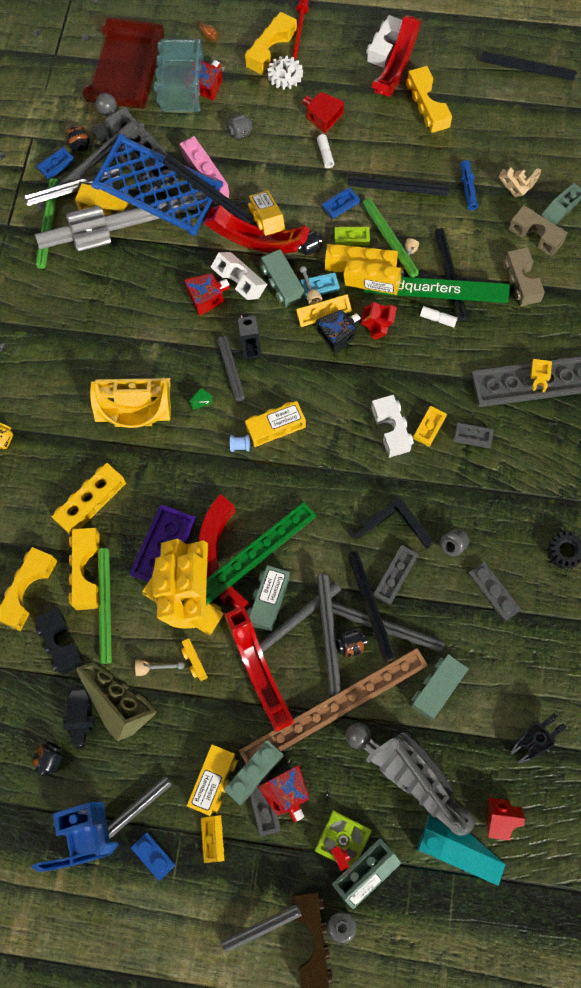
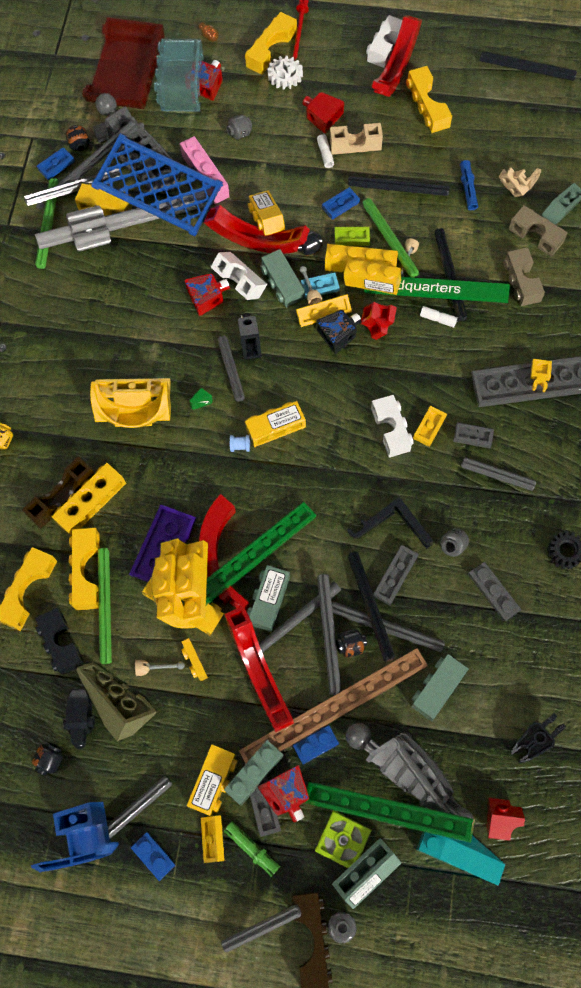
black axle [163,155,254,224] -> none
red plate [331,846,350,871] -> none
none -> dark brown arch [22,456,95,529]
none -> bright green pin [224,821,280,877]
none -> blue plate [293,725,339,765]
none -> green tile [304,781,475,843]
none -> tan arch [330,123,383,155]
none -> dark grey axle [461,457,536,491]

